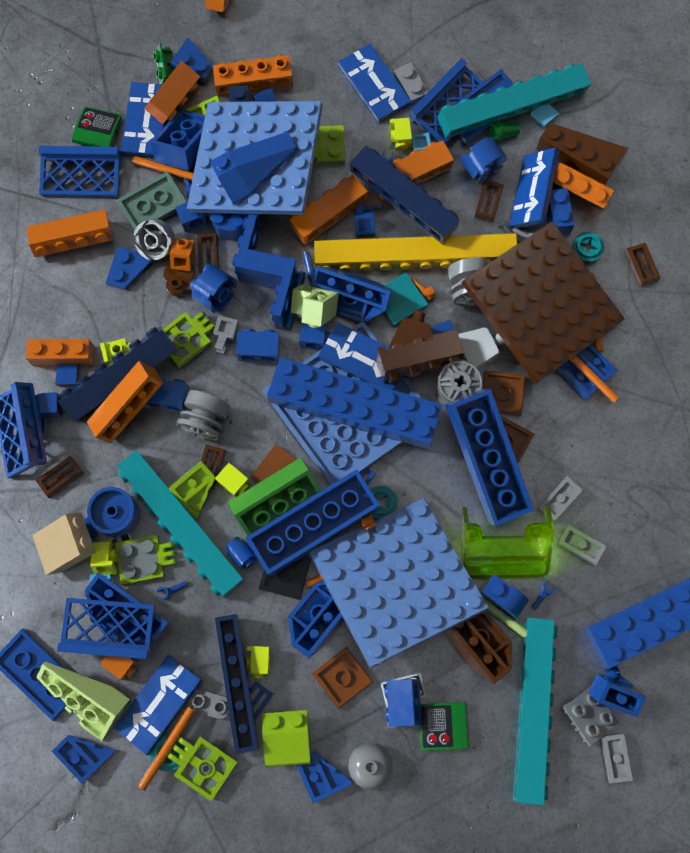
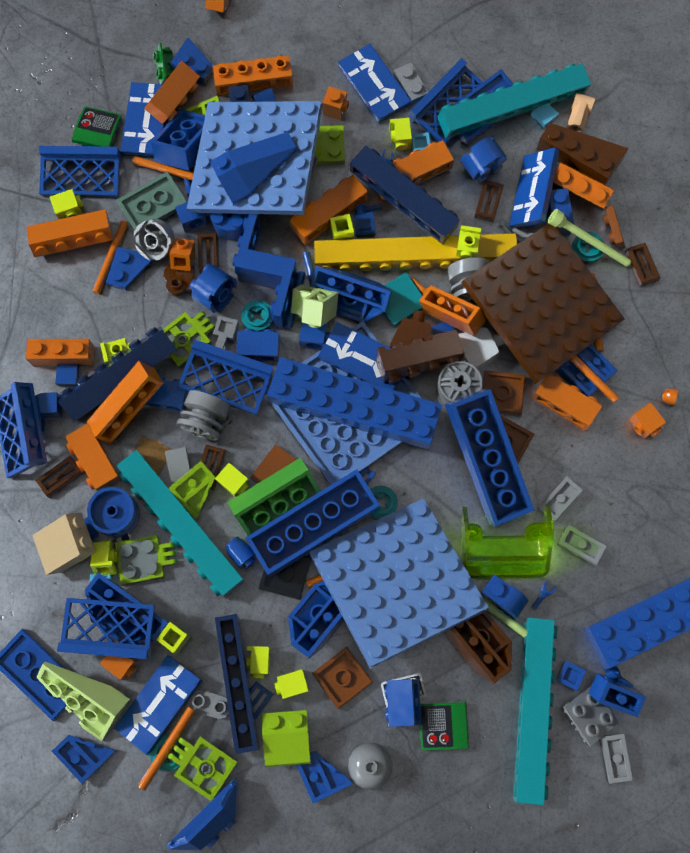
blue hand [156,581,188,600] -> none
orange hand [361,514,377,530] -> none
green cone [490,121,520,141] -> none
none -> neon yellow brick [50,189,84,219]
none -> orange brick [65,424,122,491]
none -> orange bar [92,220,129,295]
none -> clear orange piece [132,435,172,476]
none -> neon yellow brick [156,622,191,654]
none -> light grey slope [165,447,190,484]
none -> blue wedge [166,778,239,850]
none -> blue fence [177,339,274,416]
none -> teal gear [241,300,272,331]
none -> neon yellow brick [274,669,309,699]
none -> orange brick [322,86,350,121]
none -> neon yellow brick [330,214,354,240]
none -> orange brick [419,285,486,337]
none -> neon yellow brick [456,225,481,259]
none -> orange brick [532,374,602,431]
none -> yellowish green piece [548,209,632,267]
none -> blue plate [556,661,586,691]
none -> light nougat piece [567,93,595,133]
none -> dark orange plate [603,205,626,250]
none -> orange brick [629,402,666,439]
none -> orange hinge [662,388,678,406]

